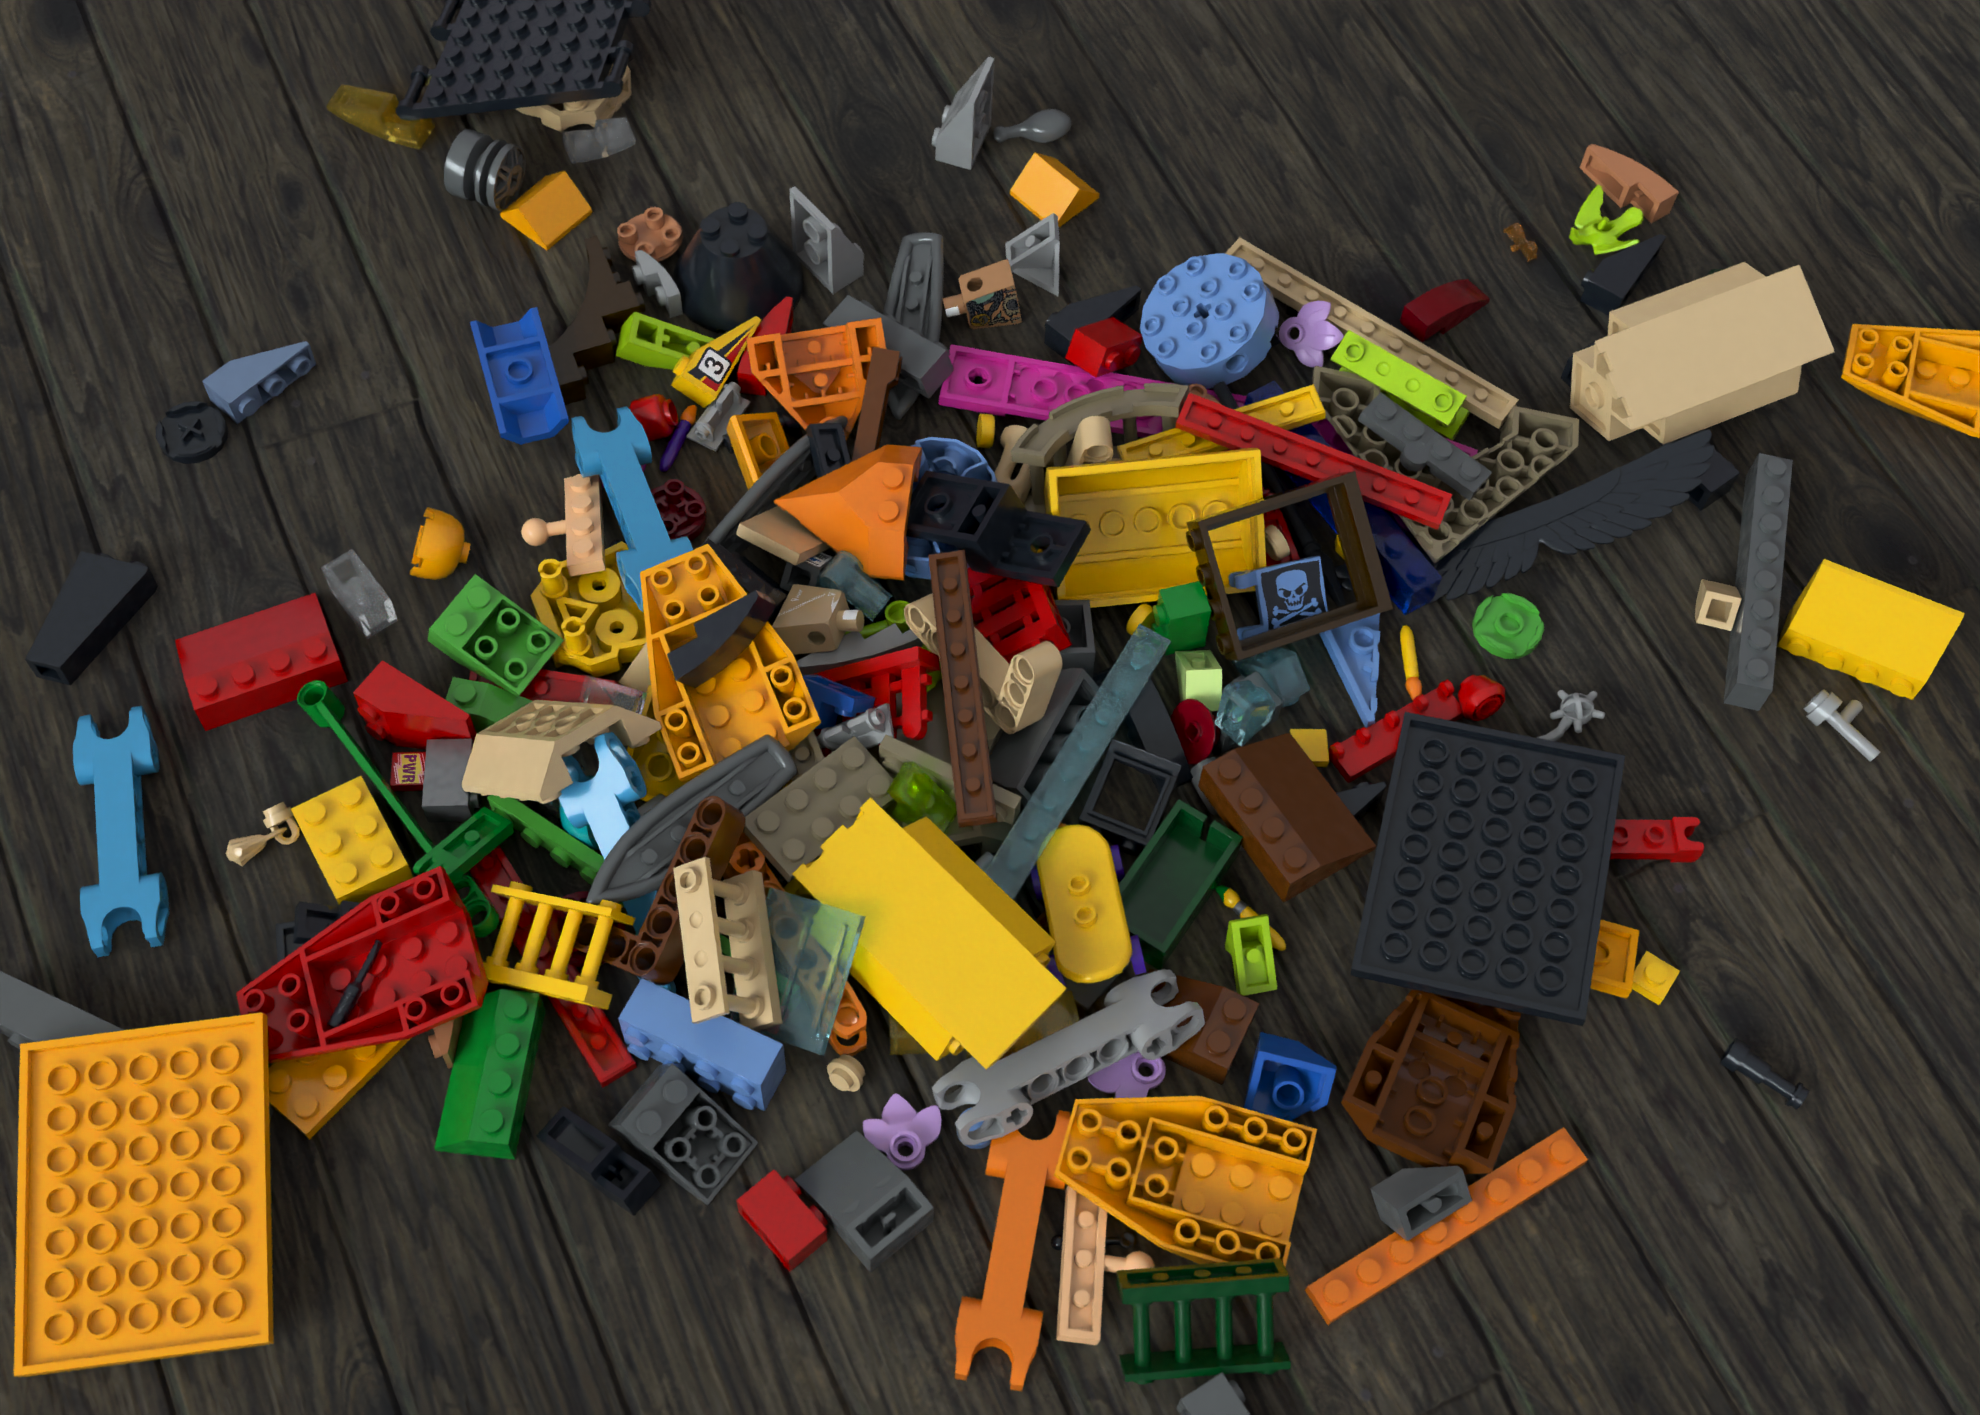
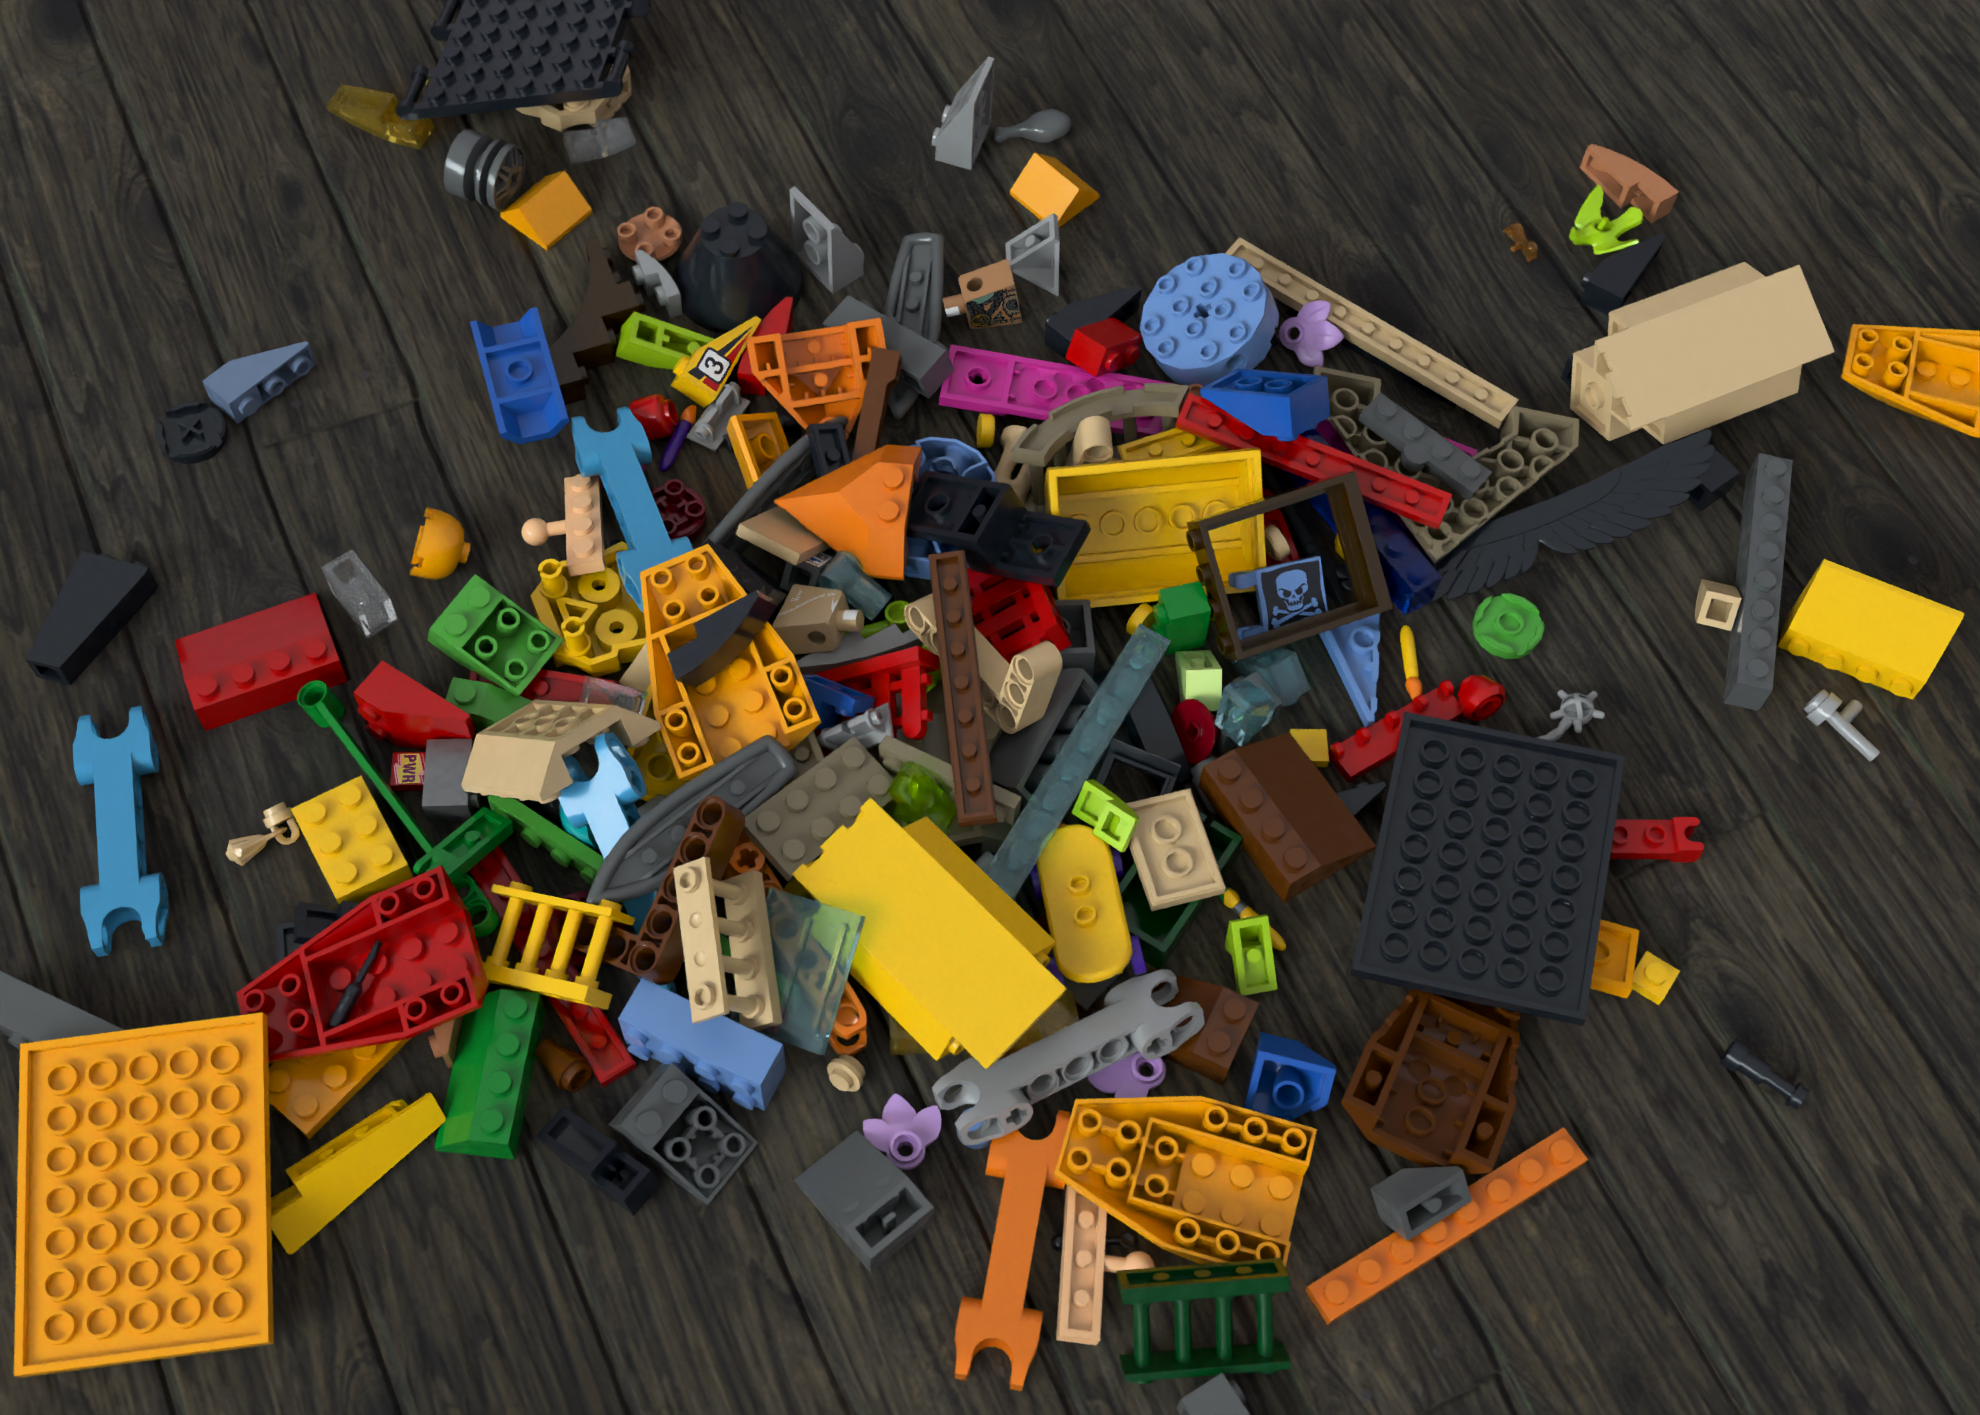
red brick [736,1169,828,1272] -> none
lime fence [1331,330,1470,441] -> none
dark red slope [1400,279,1490,342] -> none
none -> yellow wedge [271,1093,446,1254]
none -> reddish brown cone [534,1038,592,1093]
none -> lime slope [1071,779,1140,852]
none -> tan tile [1126,788,1226,911]
none -> blue slope [1200,368,1330,441]

